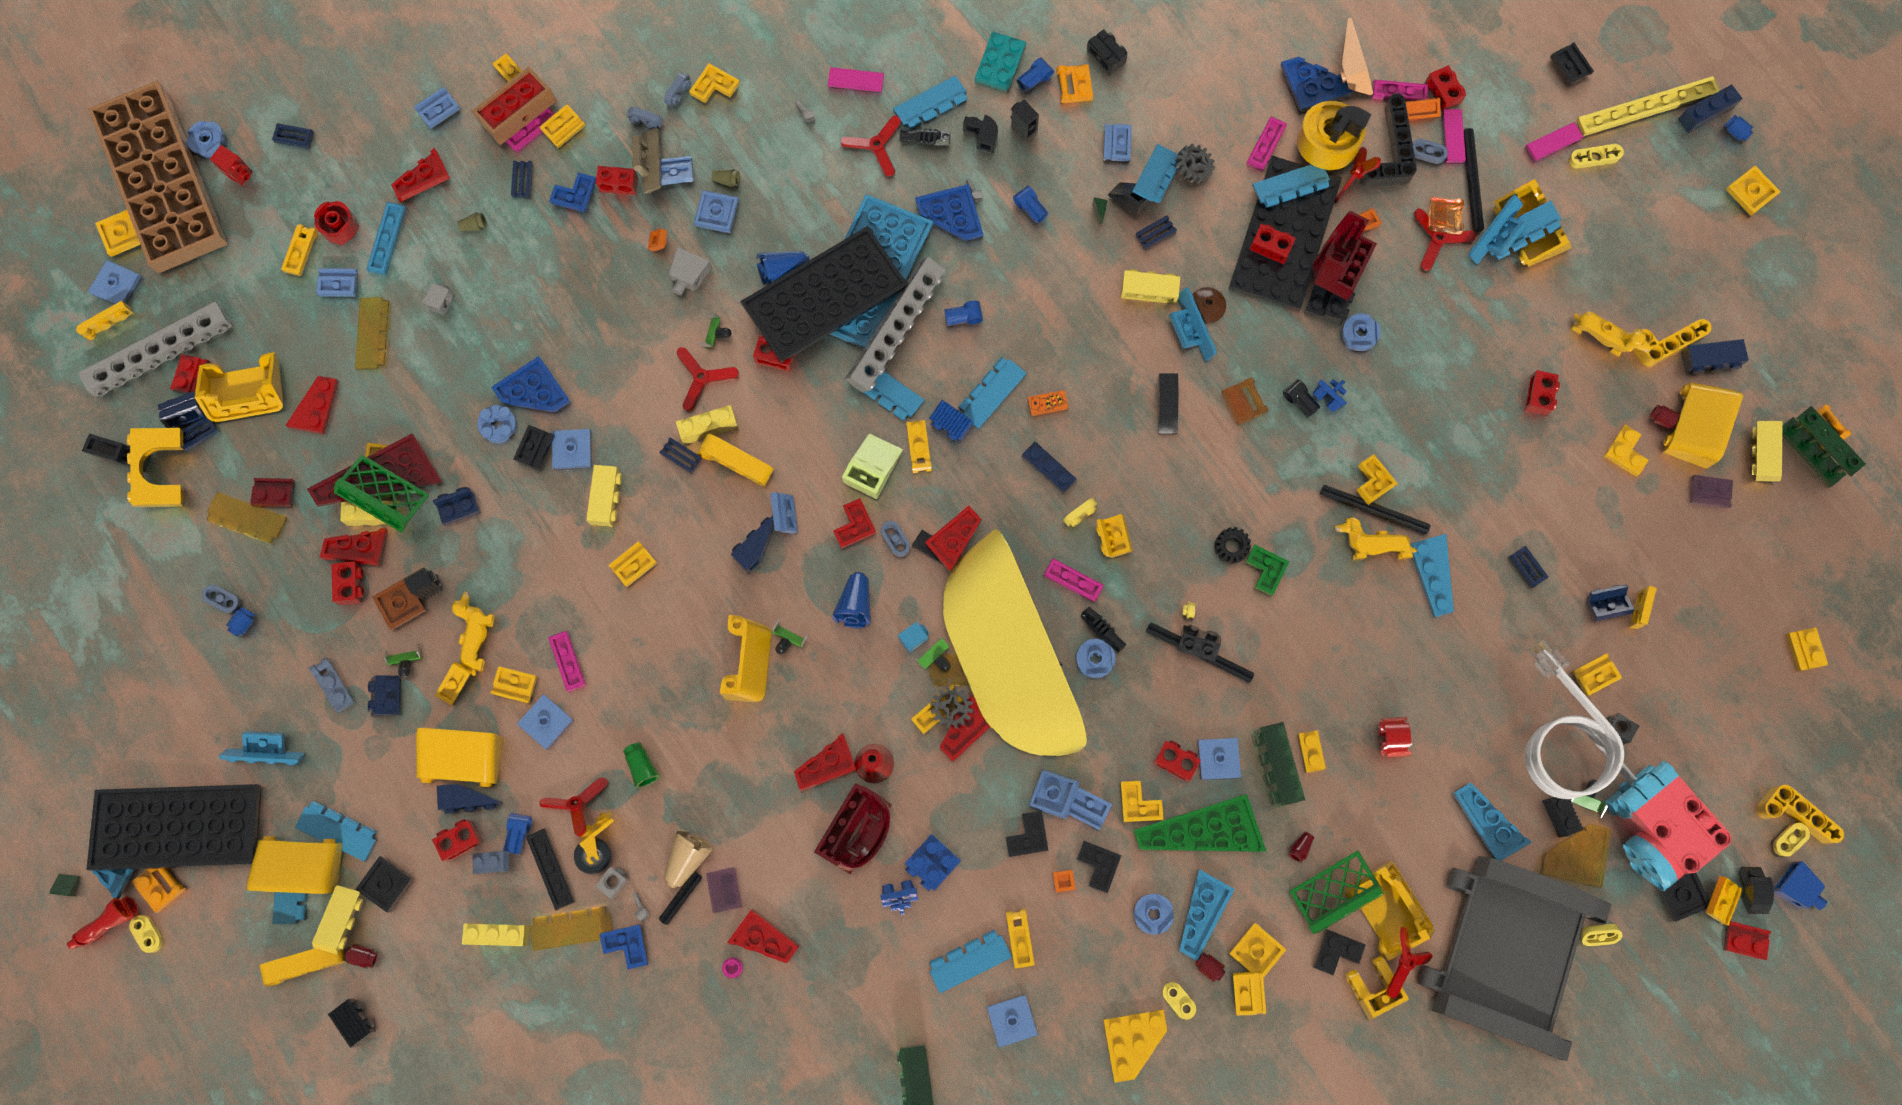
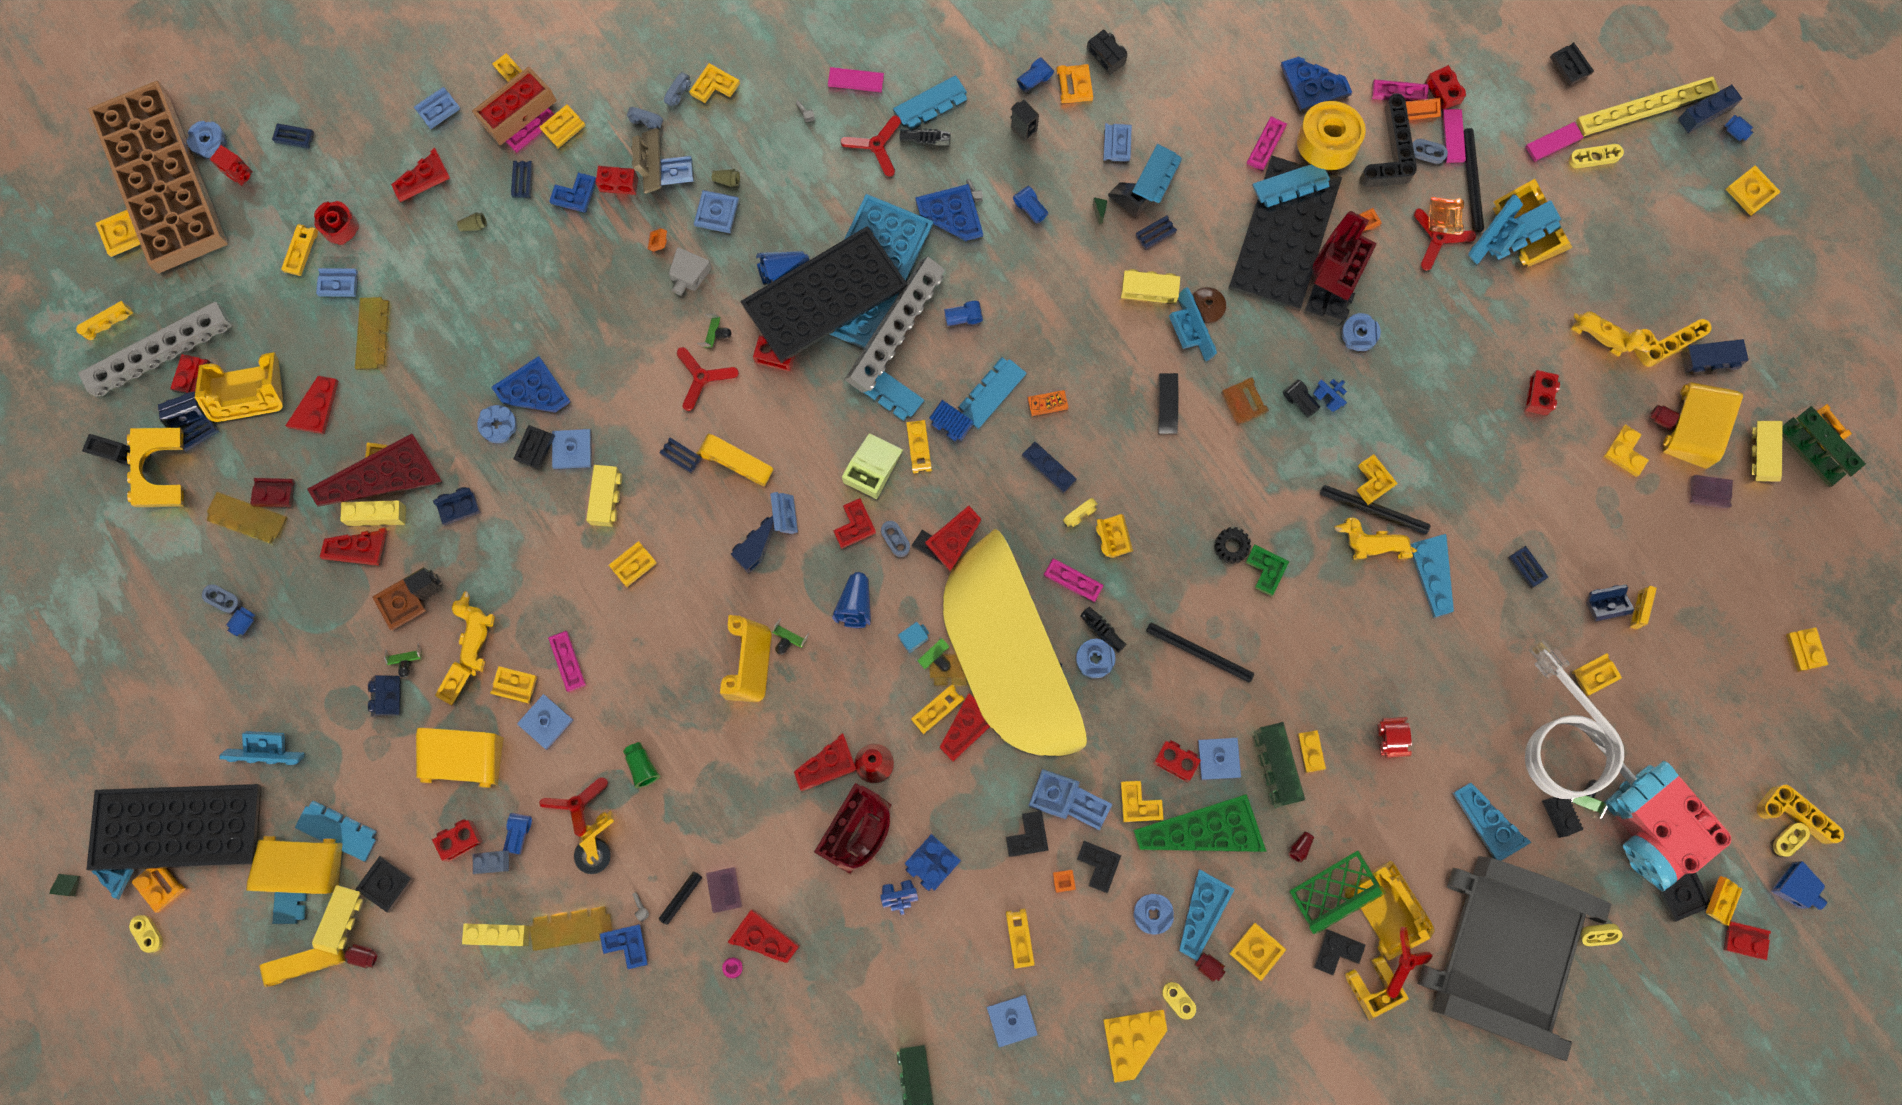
red piece [67,896,139,949] -> none
medium blue plate [88,260,142,305] -> none
sand blue plate [309,657,356,713] -> none
black brick [328,998,376,1048] -> none
red brick [331,561,365,605] -> none
green fence [333,454,429,533] -> none
dark azure tile [366,202,407,275] -> none
light grey brick [422,283,454,316] -> none
dark blue slope [437,784,503,814] -> none
black tile [526,828,575,911] -> none
light grey brick [595,867,629,899] -> none
tan cone [664,829,713,888] -> none
light yellow brick [676,405,739,445] -> none
dark azure windscreen [929,929,1012,993] -> none
dark grey gear [931,686,973,729] -> none
black brick [963,115,998,153] -> none
teal plate [975,31,1026,92] -> none
dark grey gear [1175,144,1215,184] -> none
black bracket [1178,625,1221,661] -> none
light yellow plate [1183,601,1195,620] -> none
yellow plate [1233,971,1266,1016] -> none
red brick [1250,224,1296,264] -> none
black brick [1330,106,1371,143] -> none
red piece [1335,147,1381,202] -> none
light nougat wedge [1340,17,1373,95] -> none
clear yellow plate [1540,824,1611,888] -> none
dark grey brick [1607,713,1640,745] -> none
black brick [1739,867,1774,914] -> none

